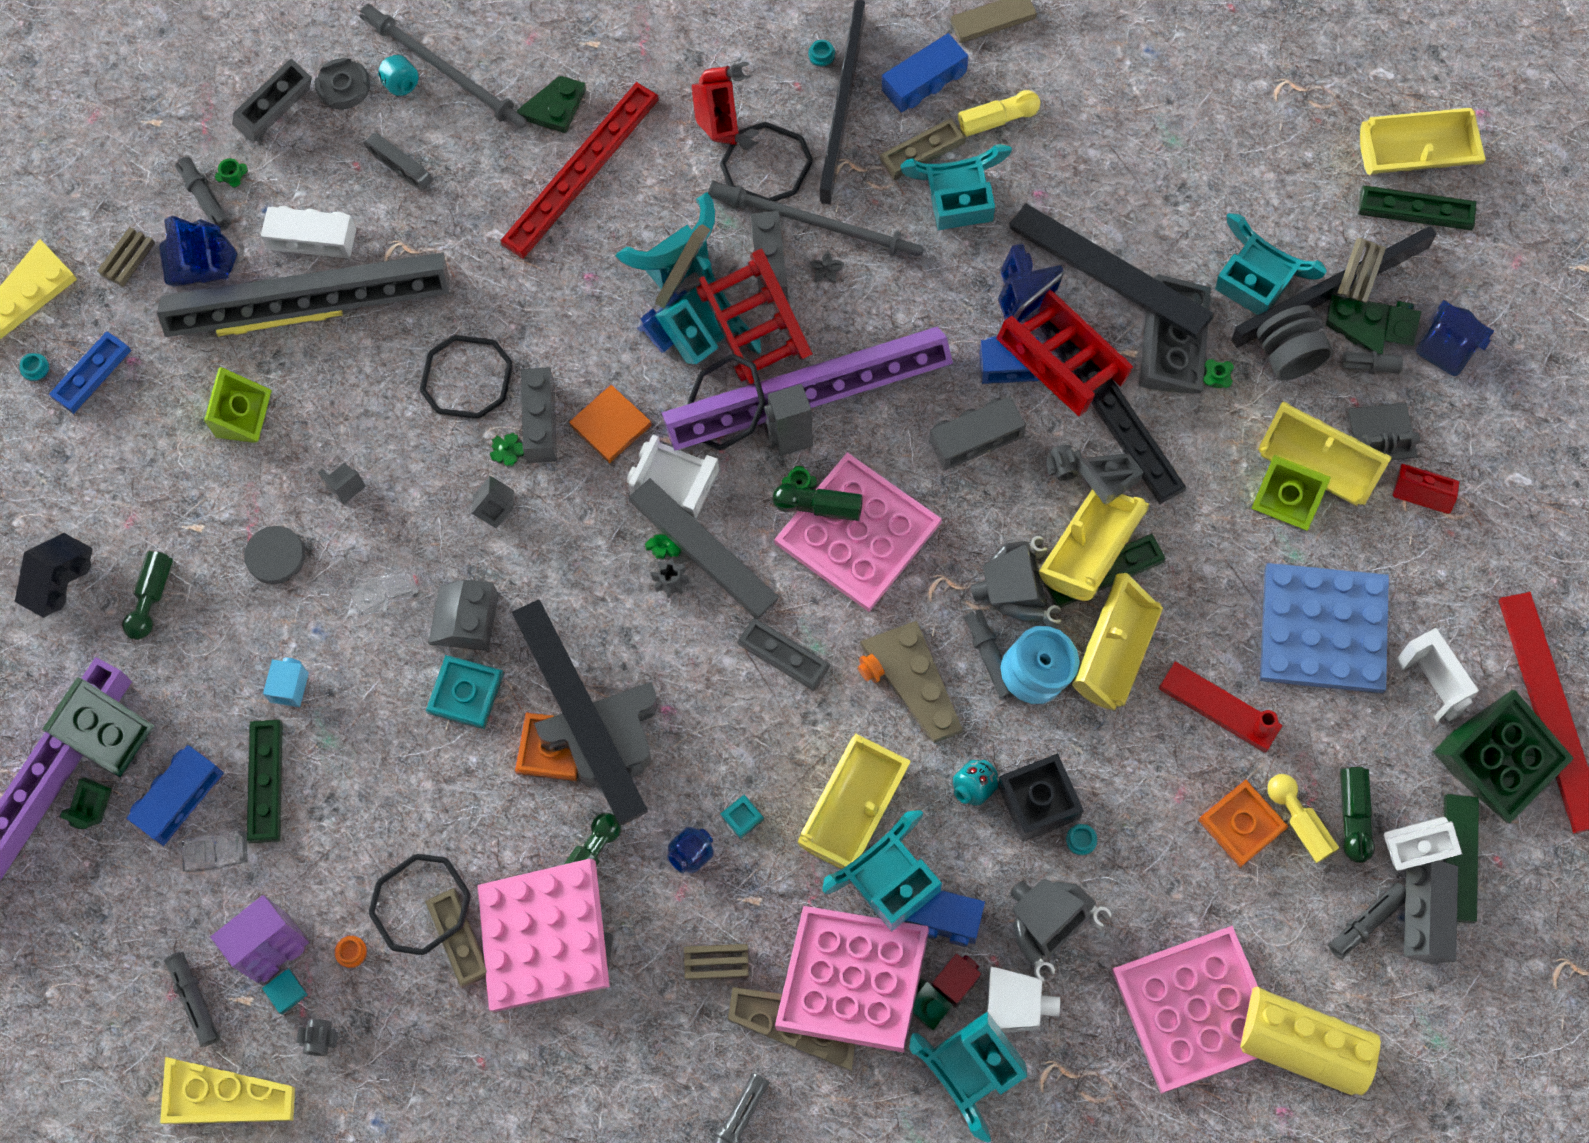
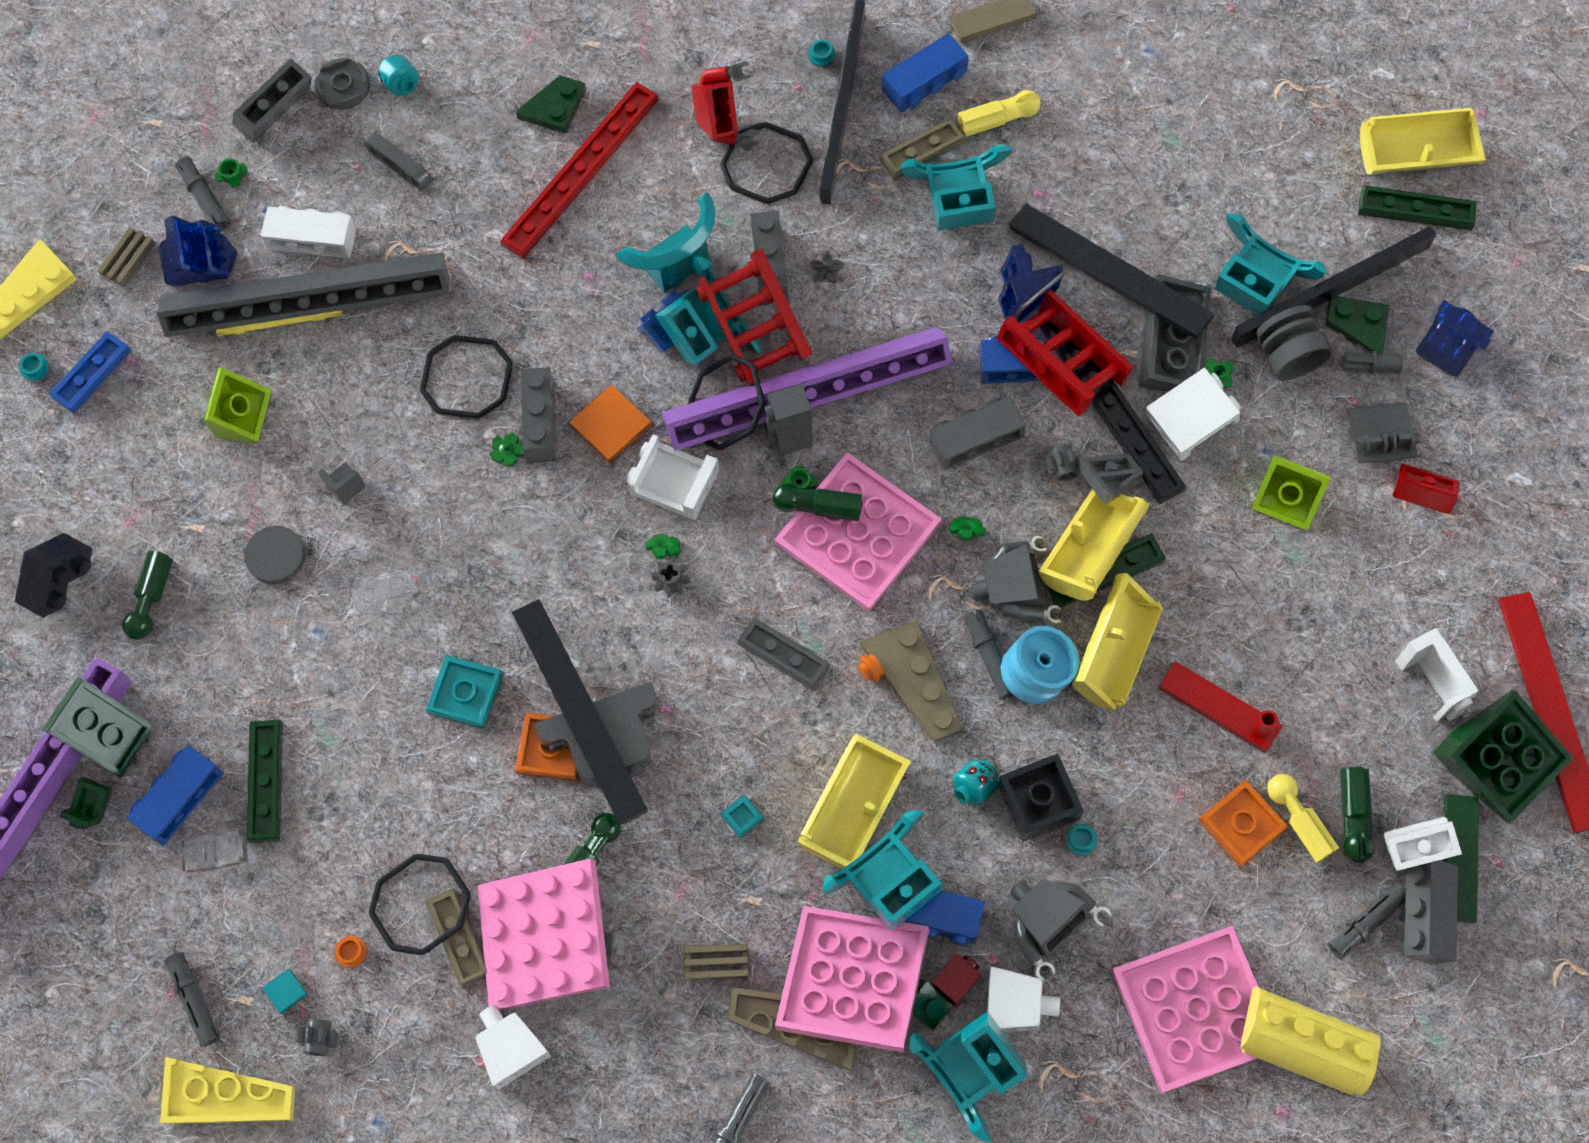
medium lavender brick [210,895,309,983] -> none
medium azure brick [263,657,309,708] -> none
dark grey bar [359,3,527,128] -> none
dark grey slope [428,579,499,651] -> none
dark grey panel [472,476,514,528] -> none
dark grey tile [629,478,779,619] -> none
dark tan tile [655,224,711,309] -> none
clear blue head [667,827,714,873] -> none
dark grey bar [708,180,923,256] -> none
light yellow container [1258,401,1392,506] -> none
medium blue plate [1260,563,1389,693] -> none
dark tan tile [1338,238,1386,303] -> none
dark green bracket [1385,301,1422,346] -> none
none -> white torso [475,1005,551,1090]
none -> green plant [949,516,986,541]
none -> white panel [1146,367,1241,461]

